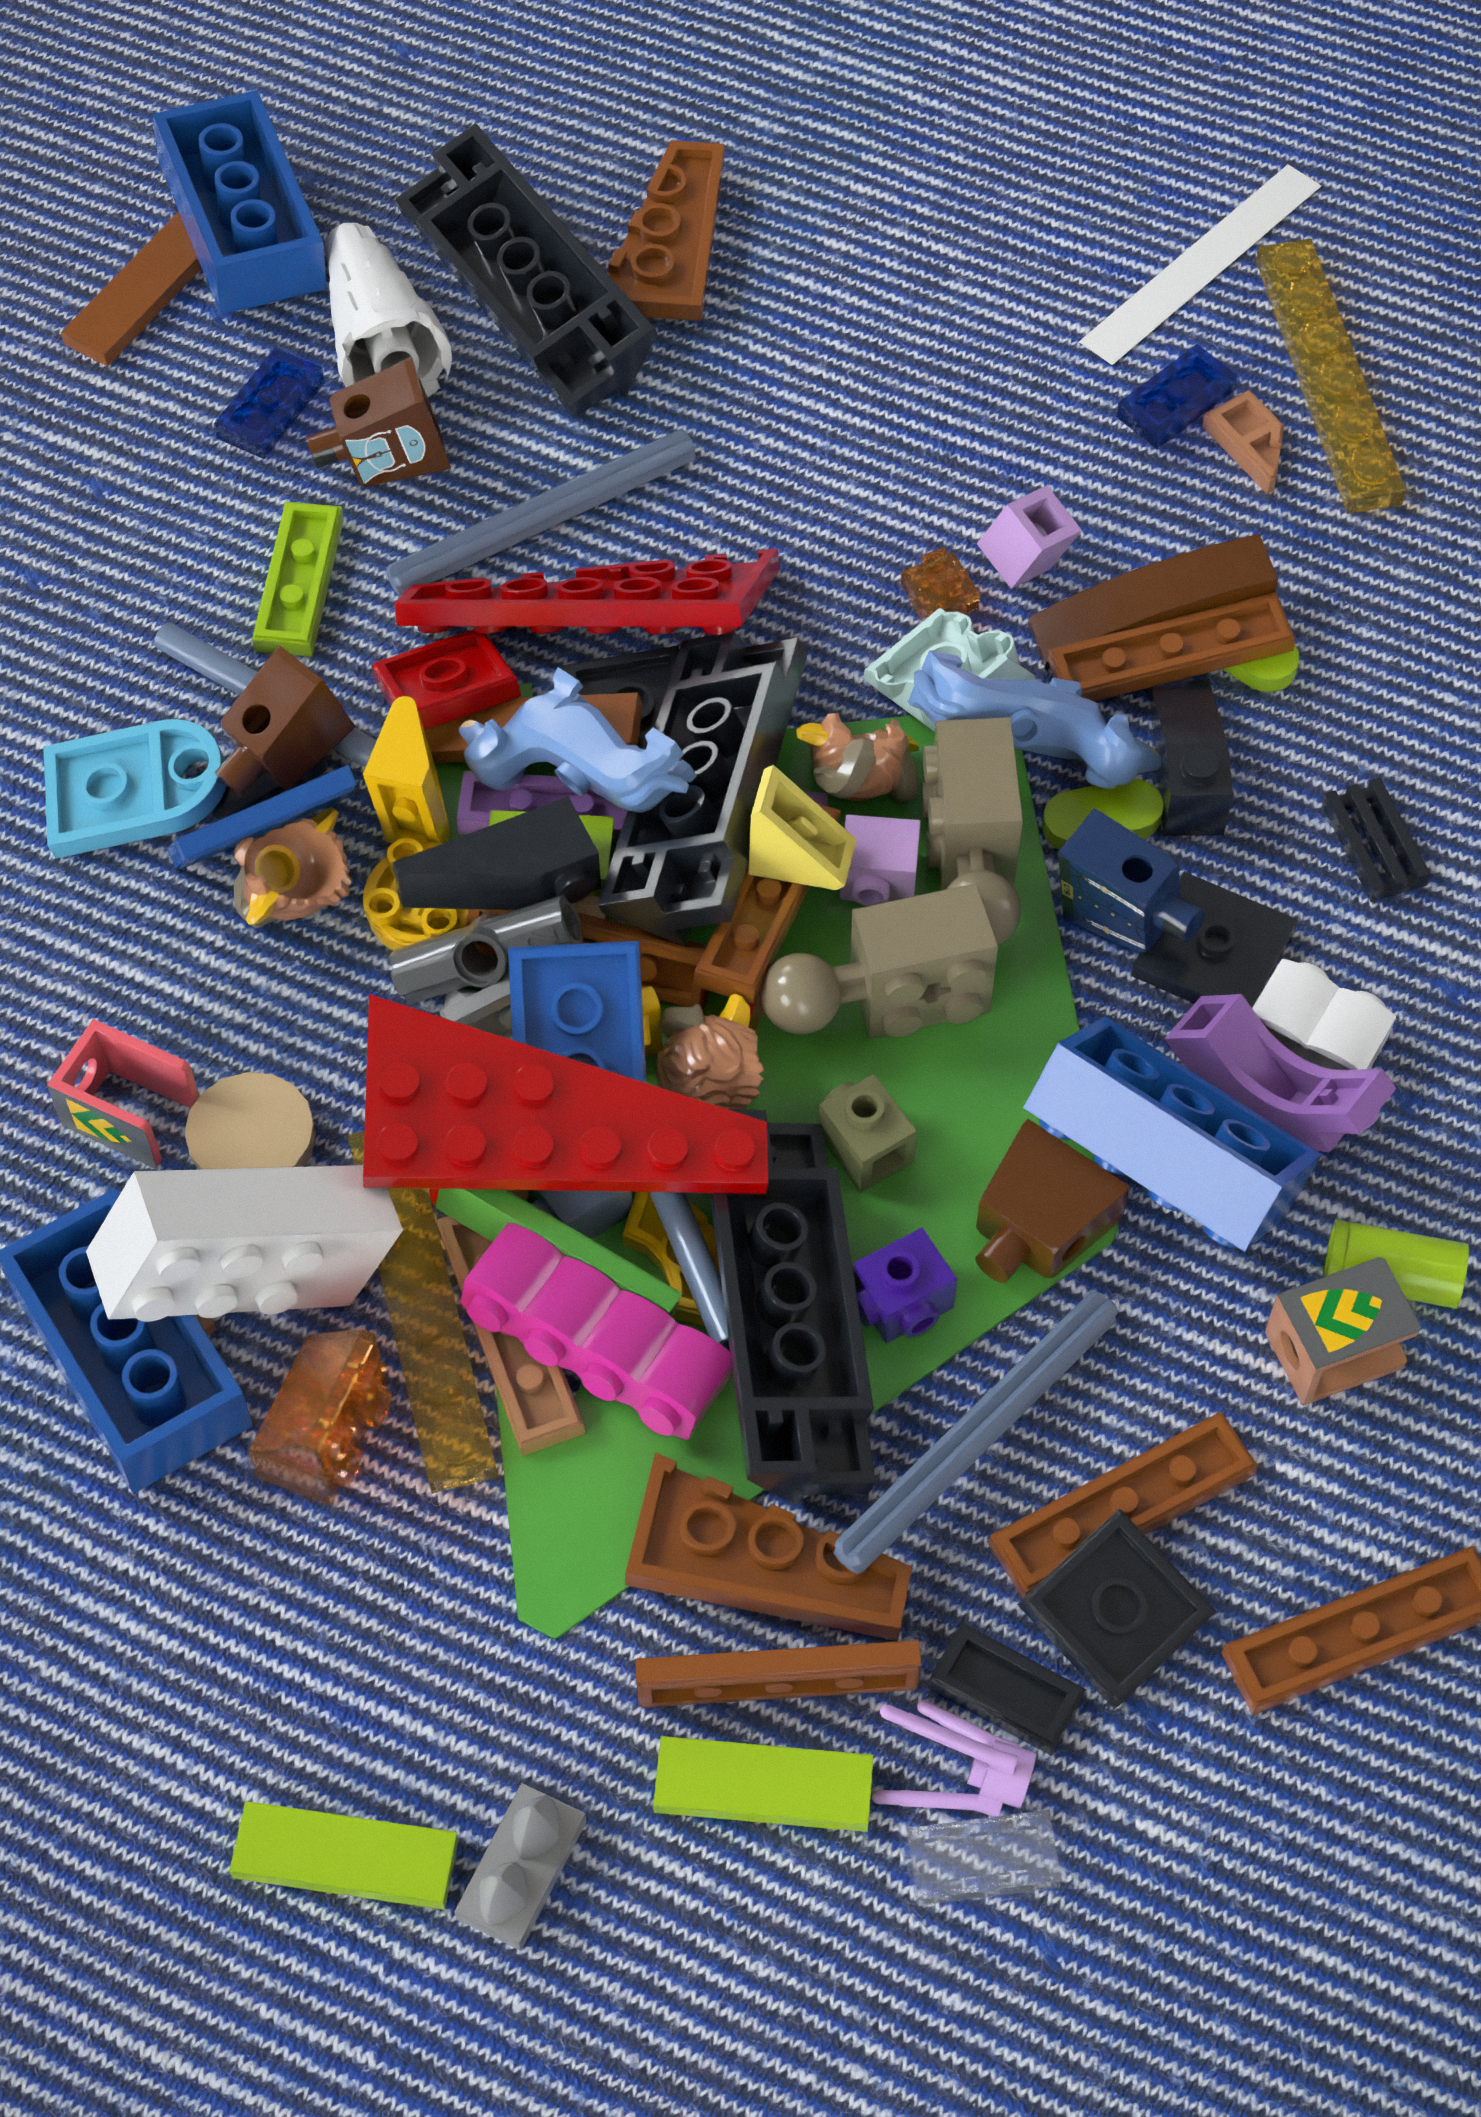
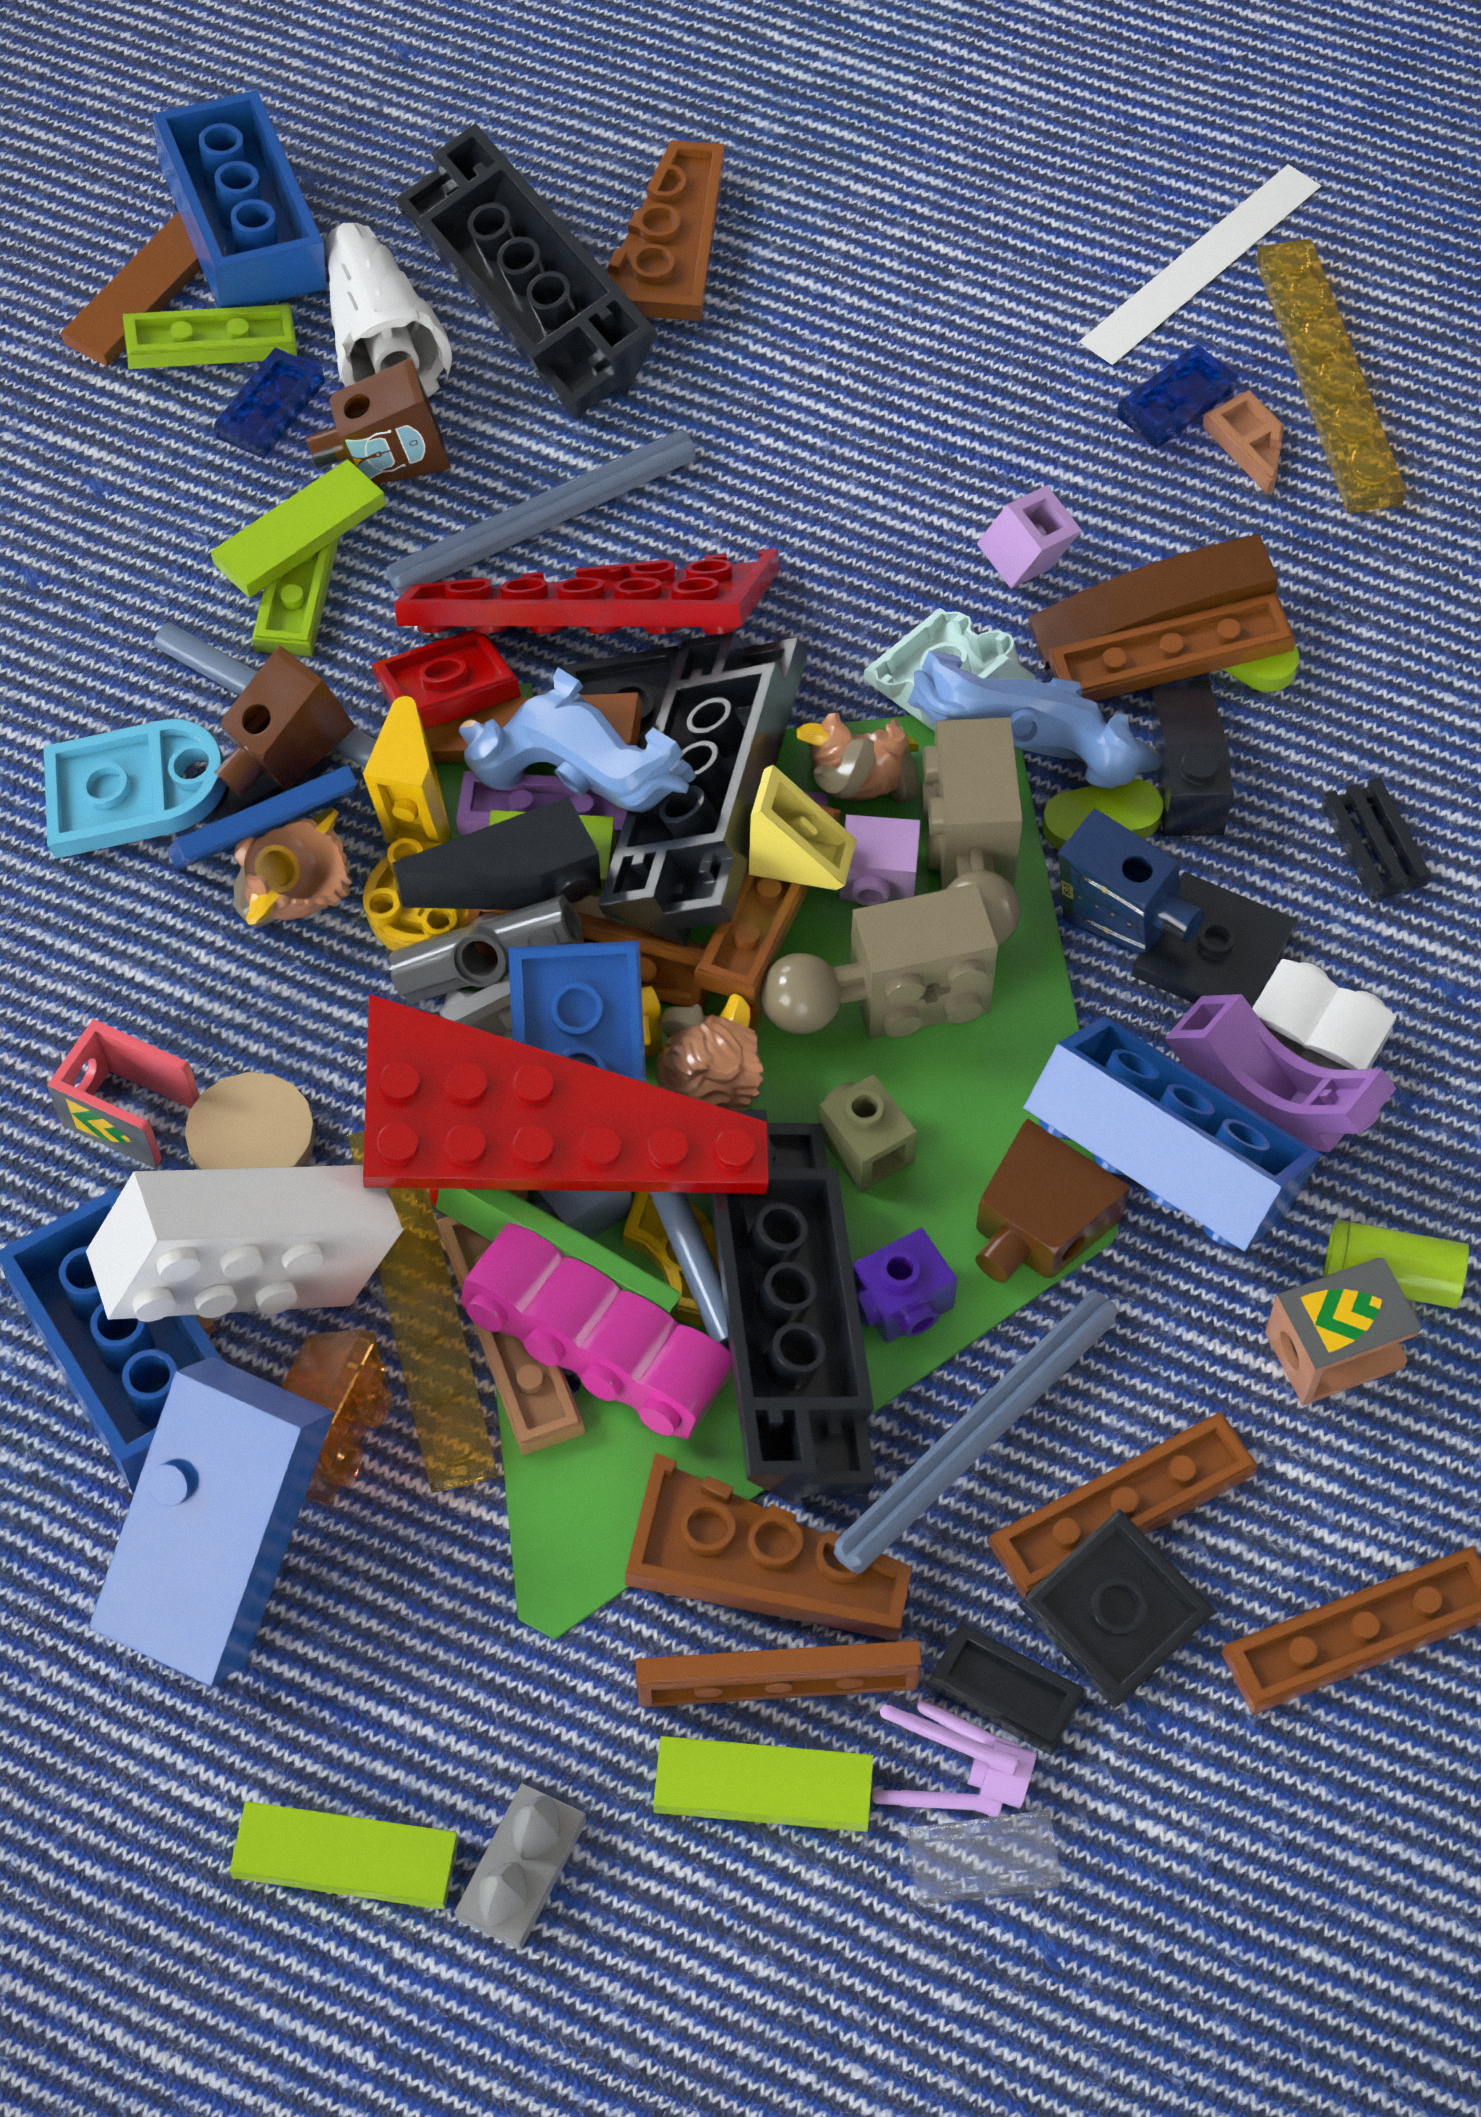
clear orange tile [900,547,980,622] -> none
none -> brick [88,1357,335,1686]
none -> lime tile [123,304,297,369]
none -> lime tile [210,459,386,598]

